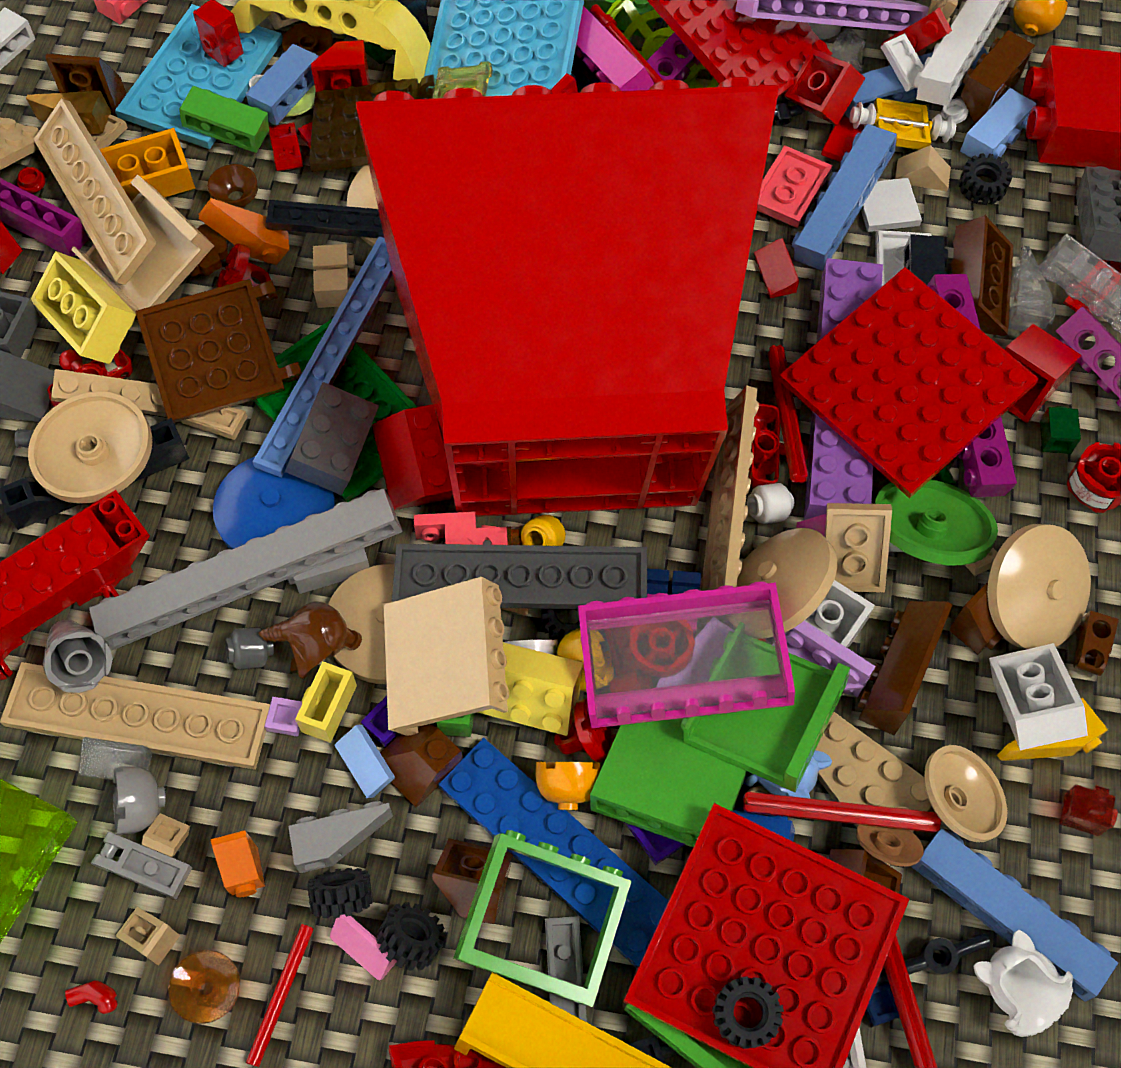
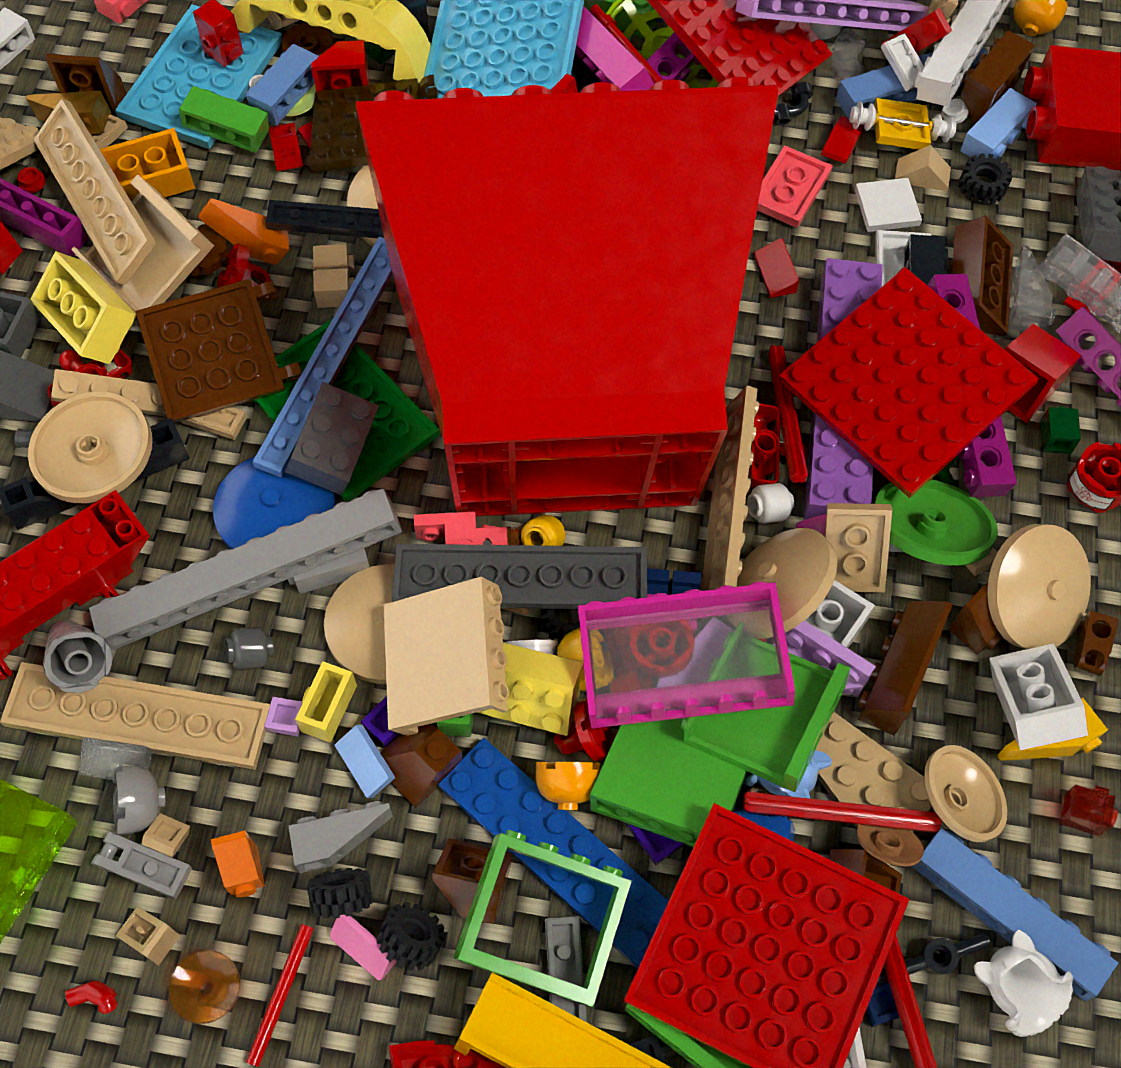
reddish brown piece [207,164,258,207] -> none
reddish brown piece [258,601,362,679] -> none
red slope [372,404,453,510] -> none
clear yellow plate [432,61,493,99] -> none
black tyre [712,976,784,1049] -> none
red slope [785,48,865,125] -> none
medium blue brick [792,124,897,271] -> none

